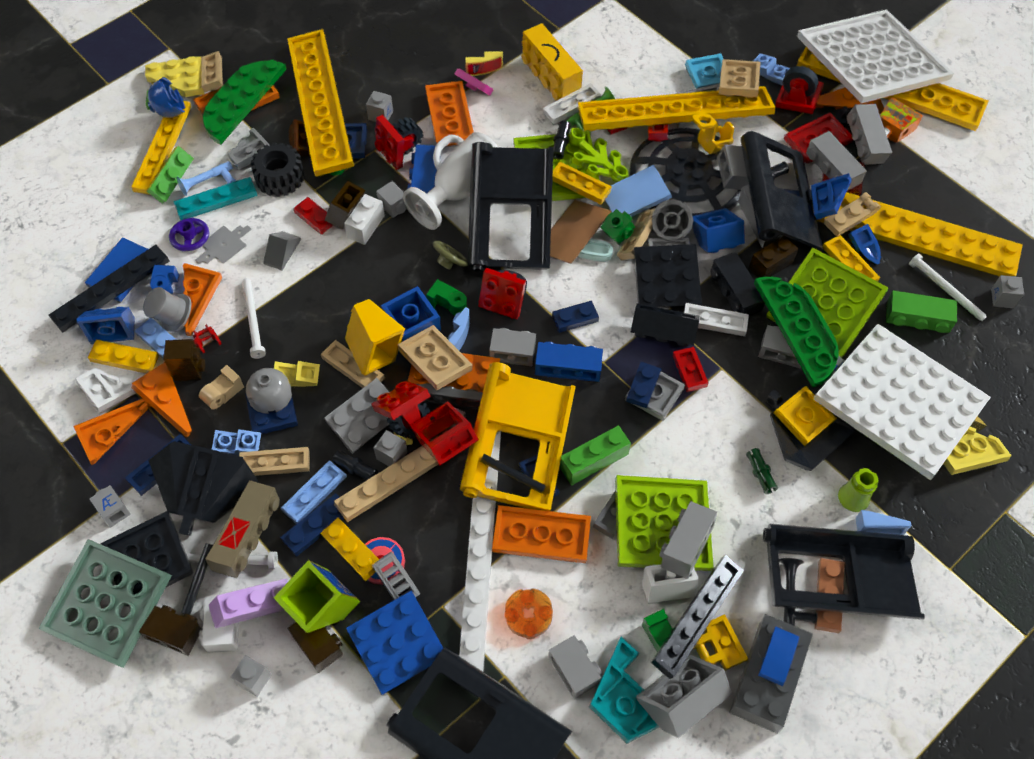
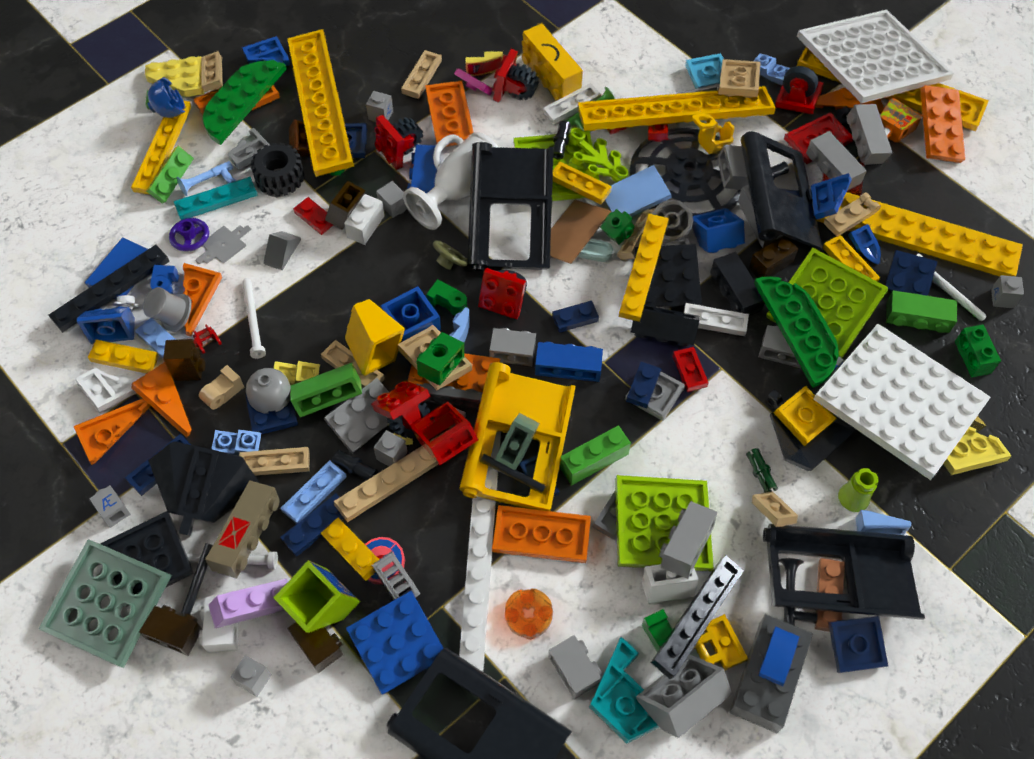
none -> white plate [113,295,138,311]
none -> blue wing [242,36,290,66]
none -> bright green brick [290,363,362,417]
none -> tan plate [401,50,442,99]
none -> green brick [416,332,464,386]
none -> plate [492,49,539,103]
none -> sand green brick [495,413,540,470]
none -> yellow plate [619,214,669,322]
none -> tan plate [752,491,798,527]
none -> dark blue plate [828,616,888,673]
none -> dark blue plate [885,250,938,296]
none -> orange plate [920,85,965,163]
none -> green brick [955,324,1001,378]

